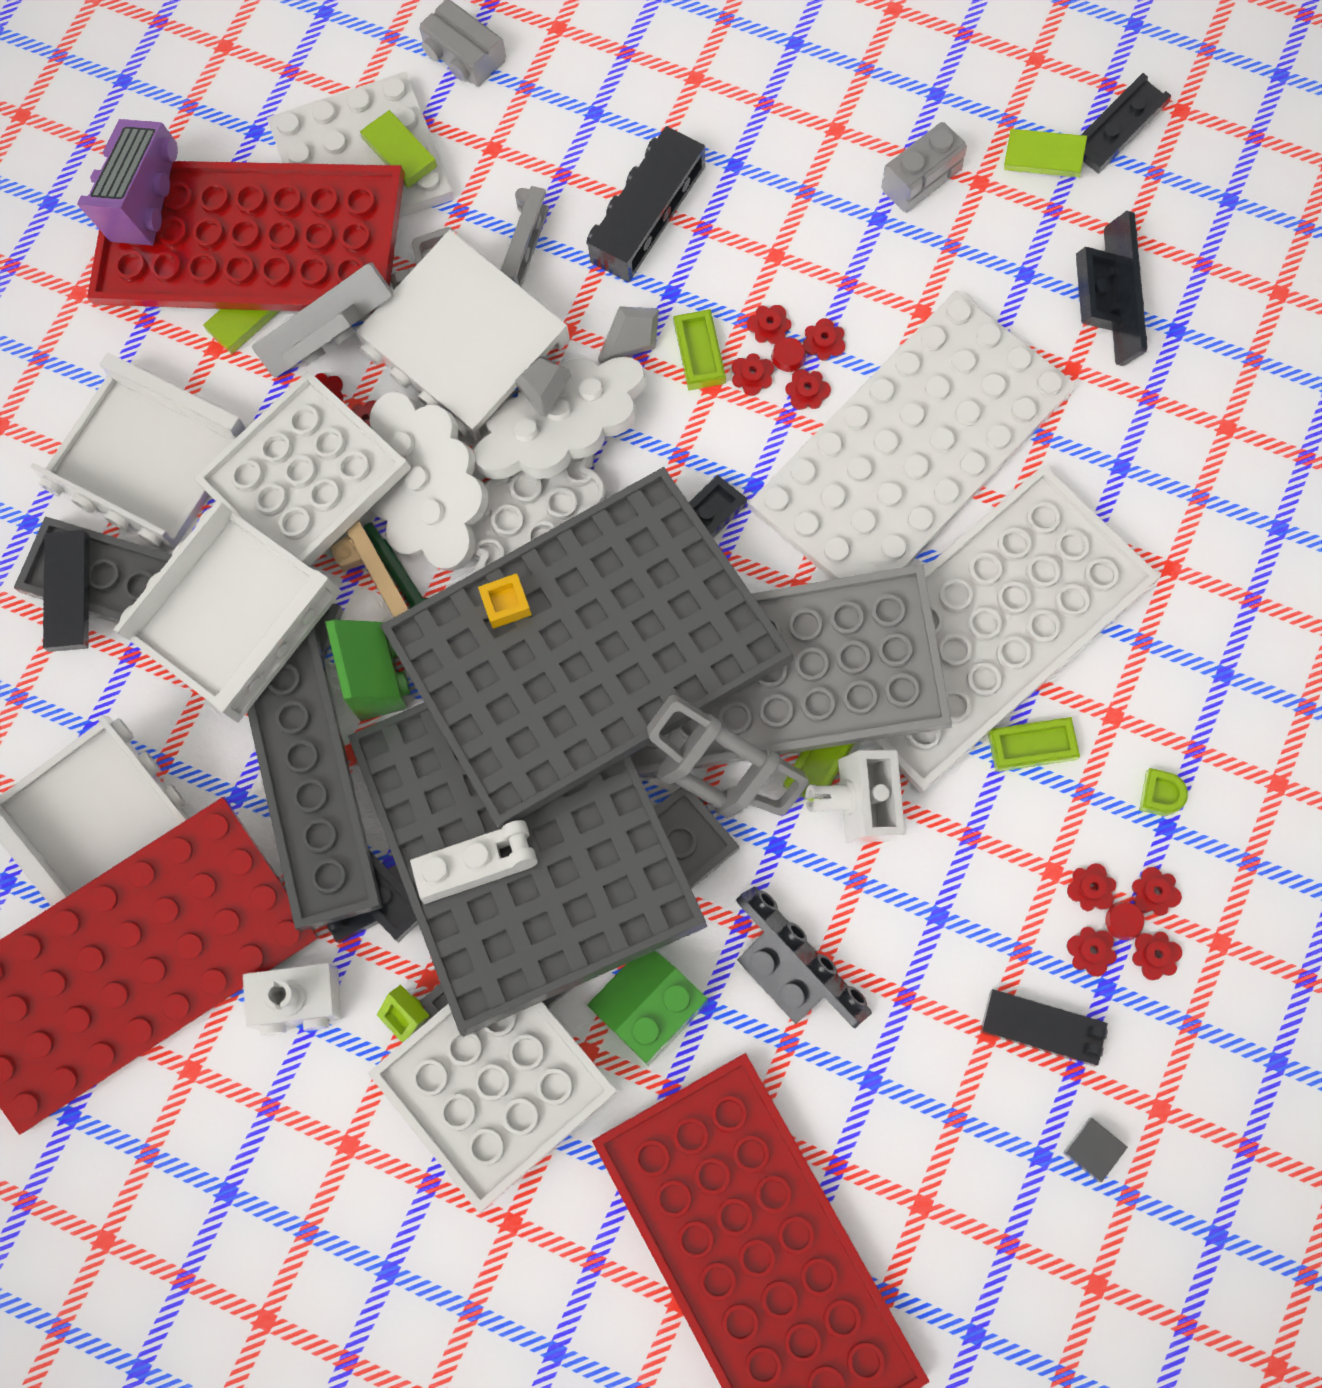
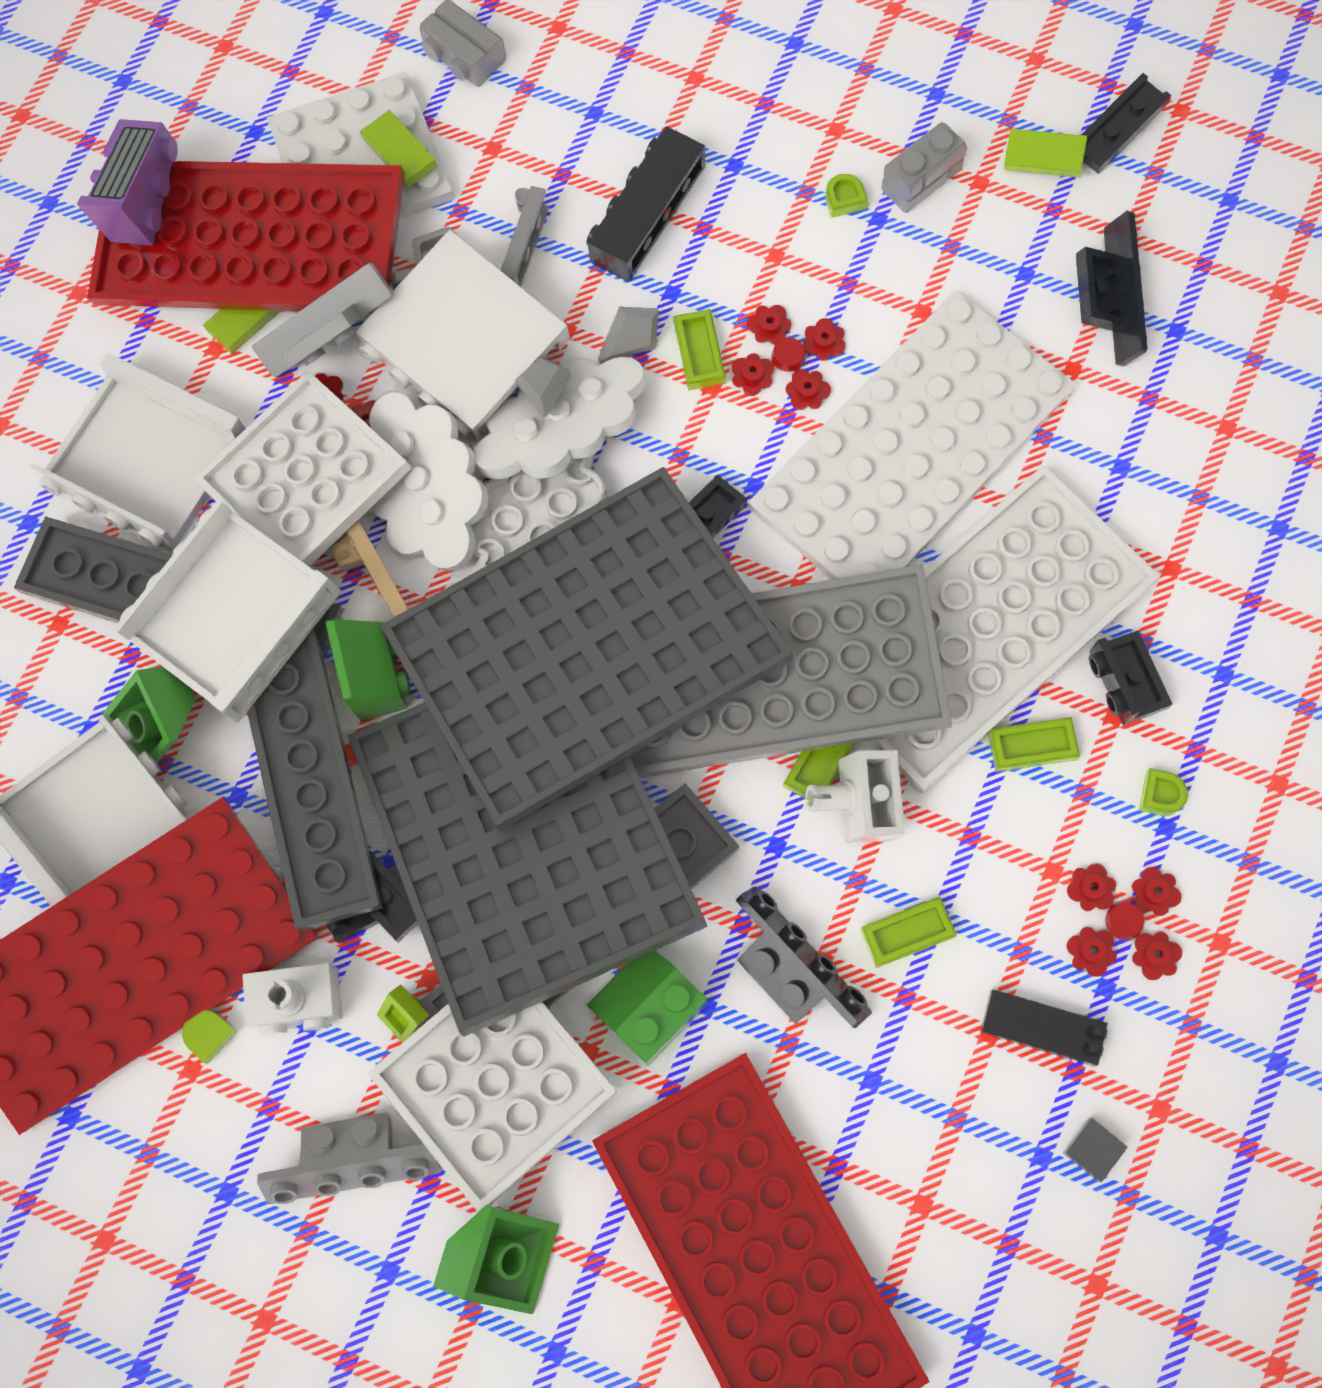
black tile [43,530,89,652] -> none
dark green piece [363,522,428,609] -> none
white plate [410,820,538,904] -> none
yellow tile [478,573,532,629] -> none
light grey bar [647,695,809,818] -> none
none -> bright green slope [103,666,196,763]
none -> lime tile [182,1010,237,1064]
none -> light grey bracket [257,1112,441,1204]
none -> bright green slope [433,1205,559,1314]
none -> lime tile [825,174,869,218]
none -> lime tile [860,896,957,969]
none -> black bracket [1088,630,1173,726]

